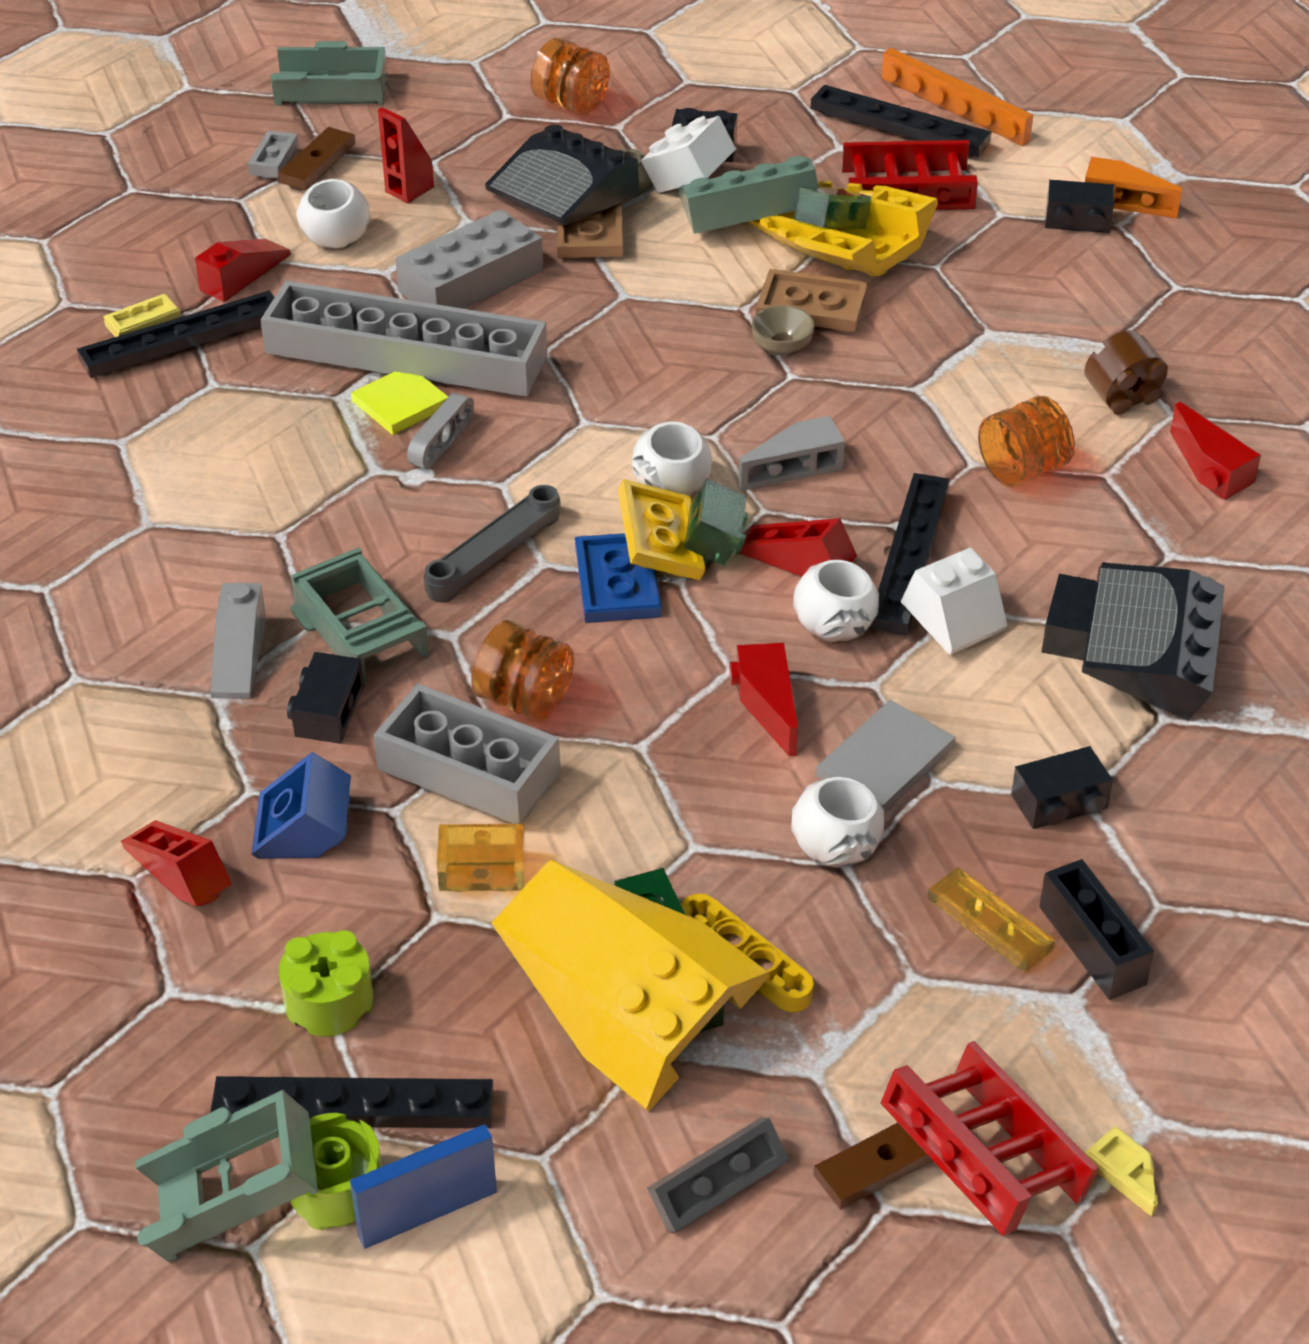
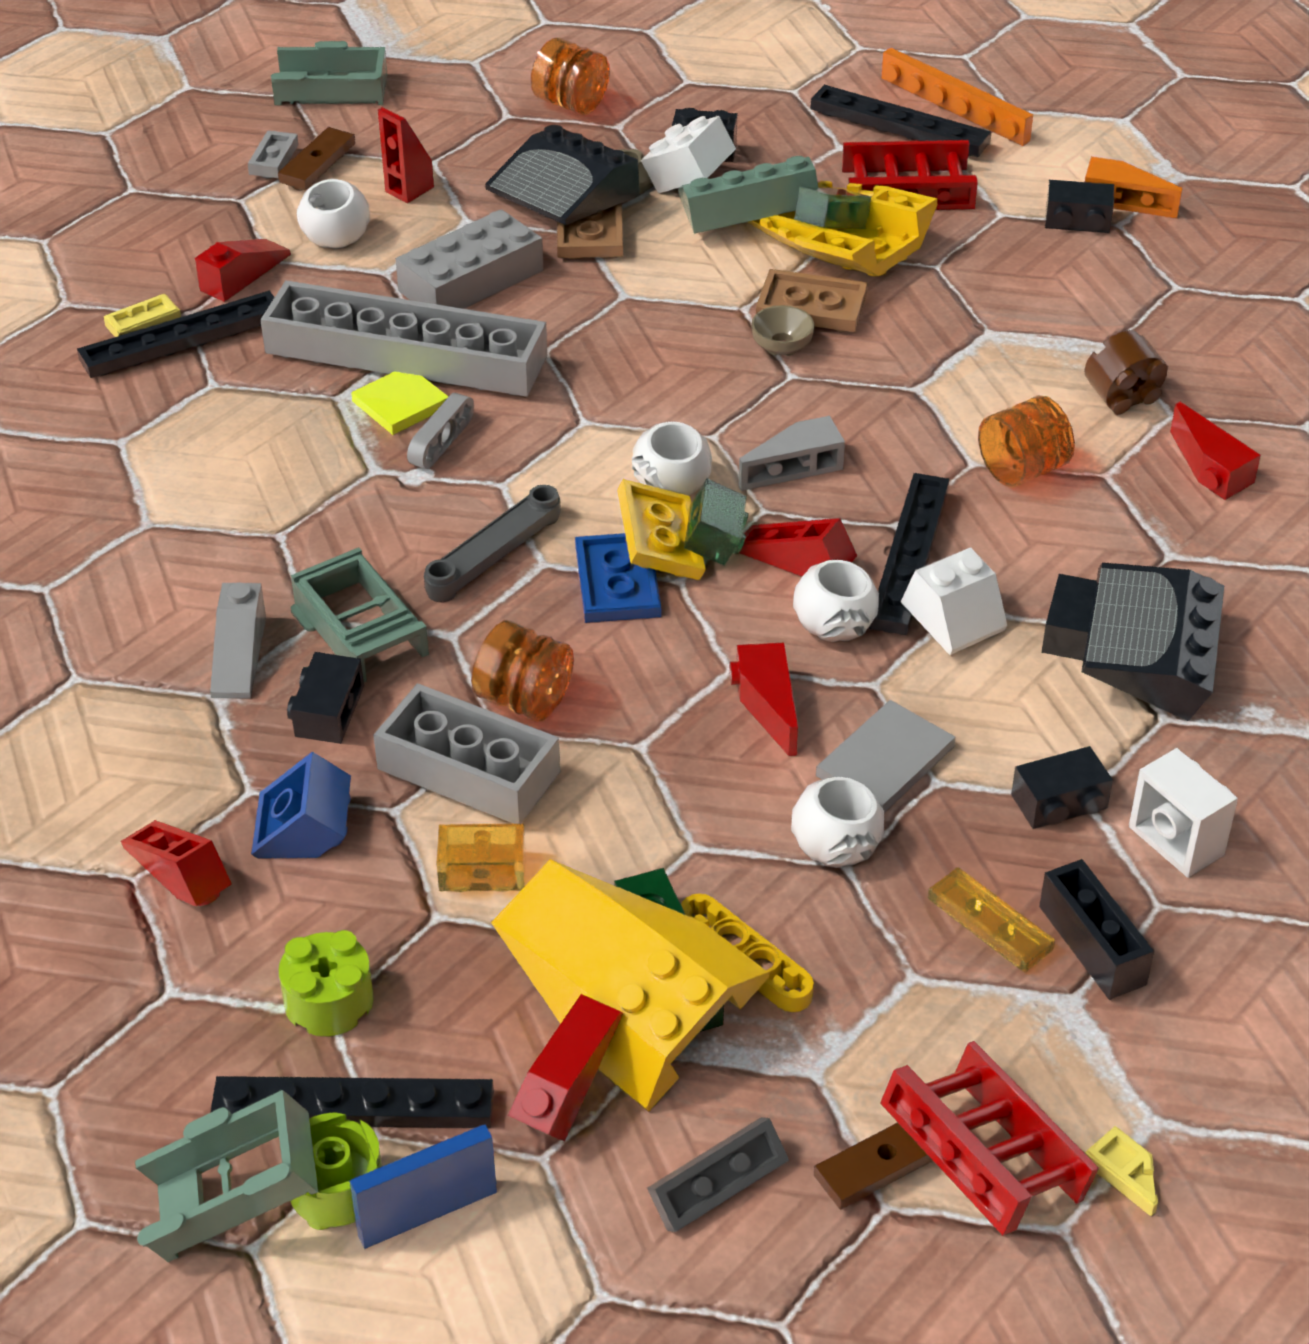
none -> red slope [507,994,623,1142]
none -> white brick [1129,748,1238,878]

